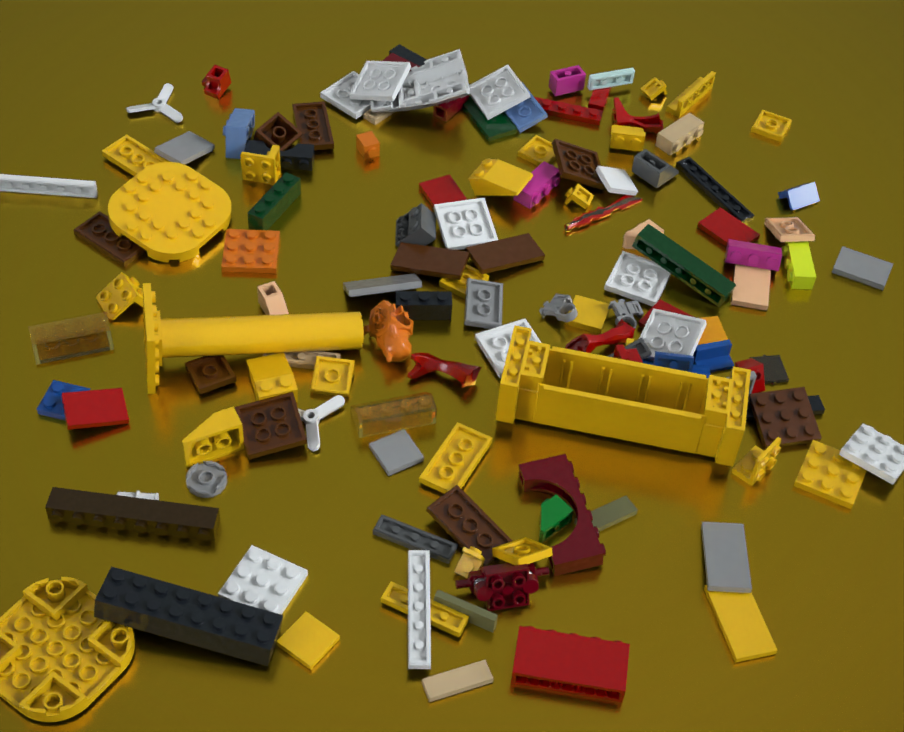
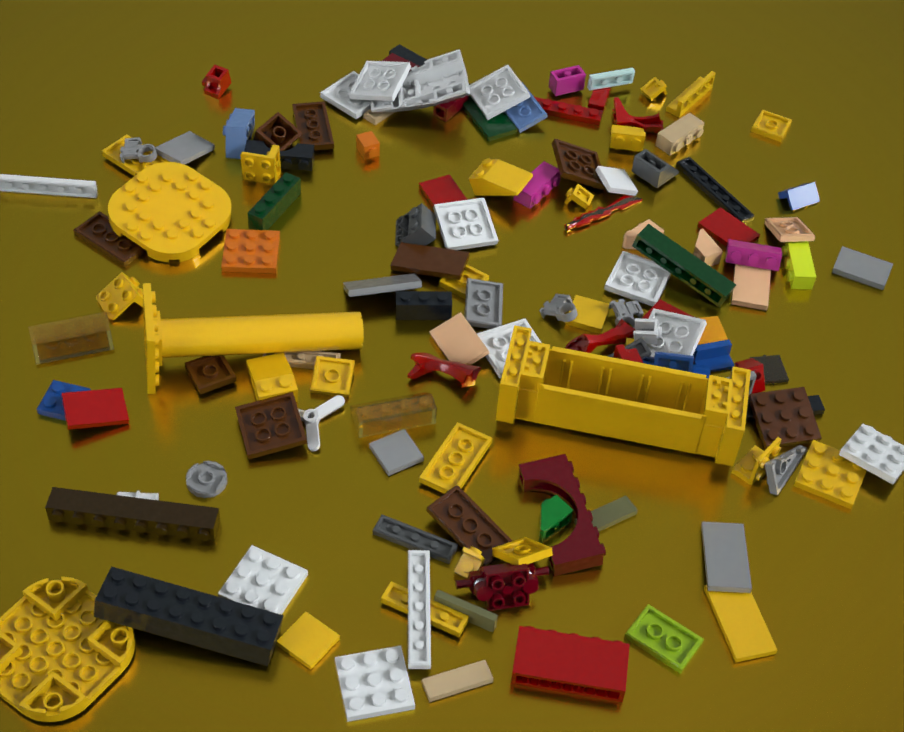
white piece [126,83,183,123] -> none
yellow slope [182,407,244,468] -> none
light nougat slope [257,281,289,315] -> none
orange helmet [363,300,414,362] -> none
reddish brown tile [466,233,545,274] -> none
yellow tile [517,135,556,166] -> none
none -> light grey piece [120,137,157,164]
none -> white plate [335,645,415,722]
none -> light nougat tile [429,312,489,365]
none -> lime tile [624,604,704,674]
none -> white window [633,318,662,344]
none -> light nougat slope [693,229,723,267]
none -> light grey wing [765,445,808,495]

